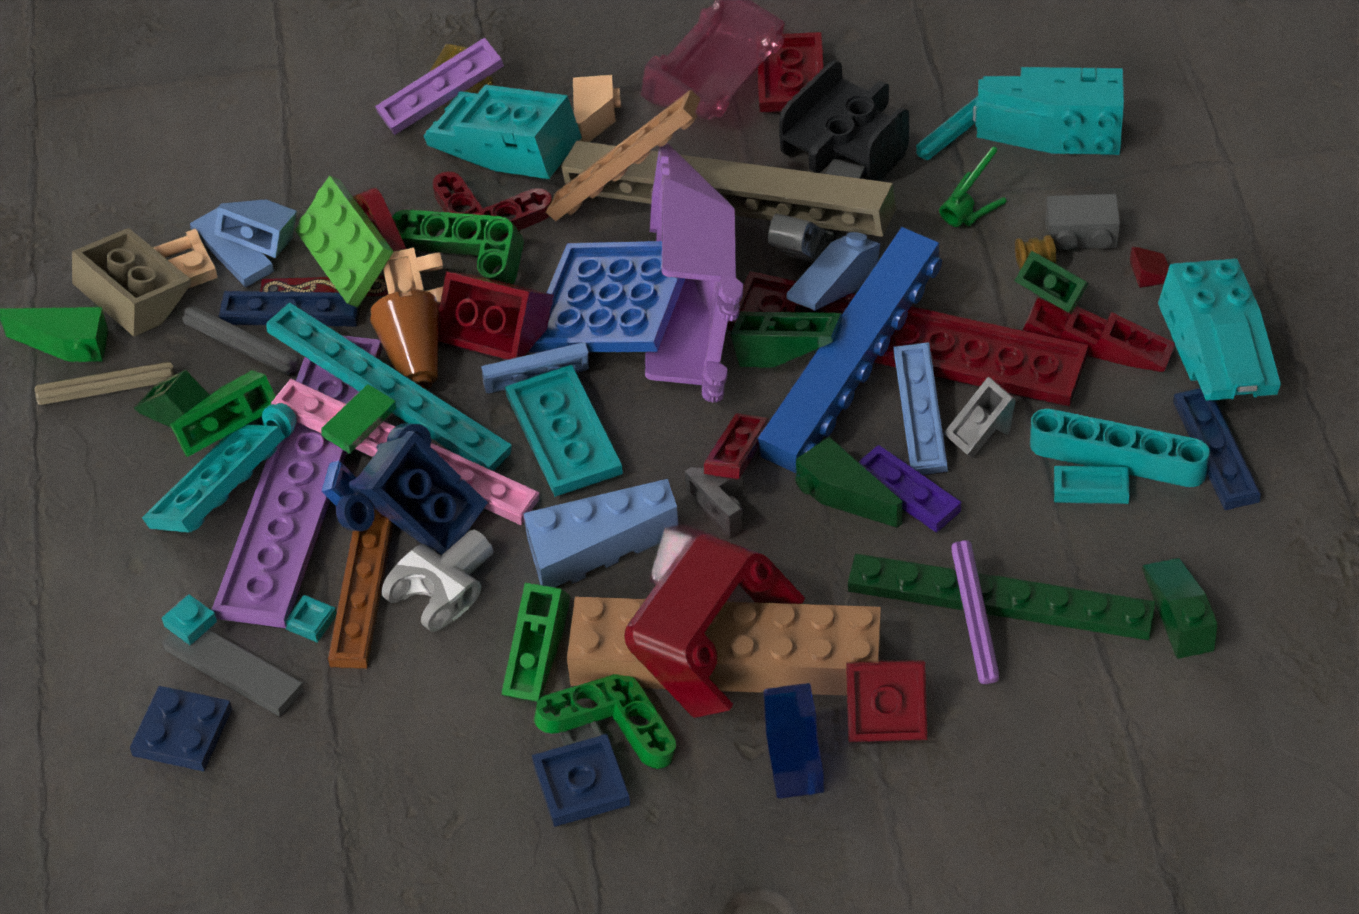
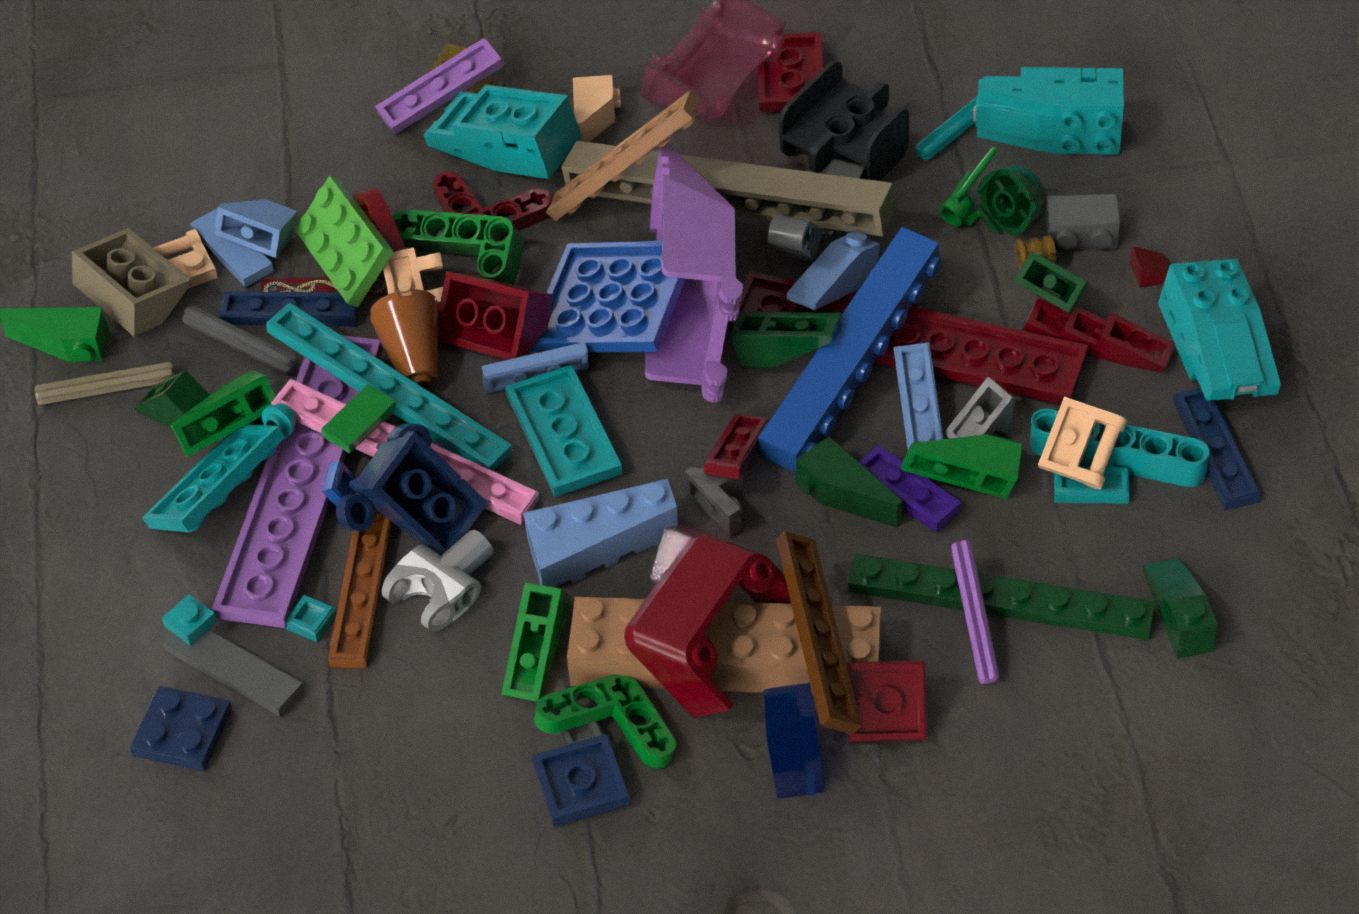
none -> reddish brown plate [776,531,862,734]
none -> green slope [901,434,1022,499]
none -> dark green cylinder [977,166,1046,236]
none -> light nougat plate [1038,397,1128,490]

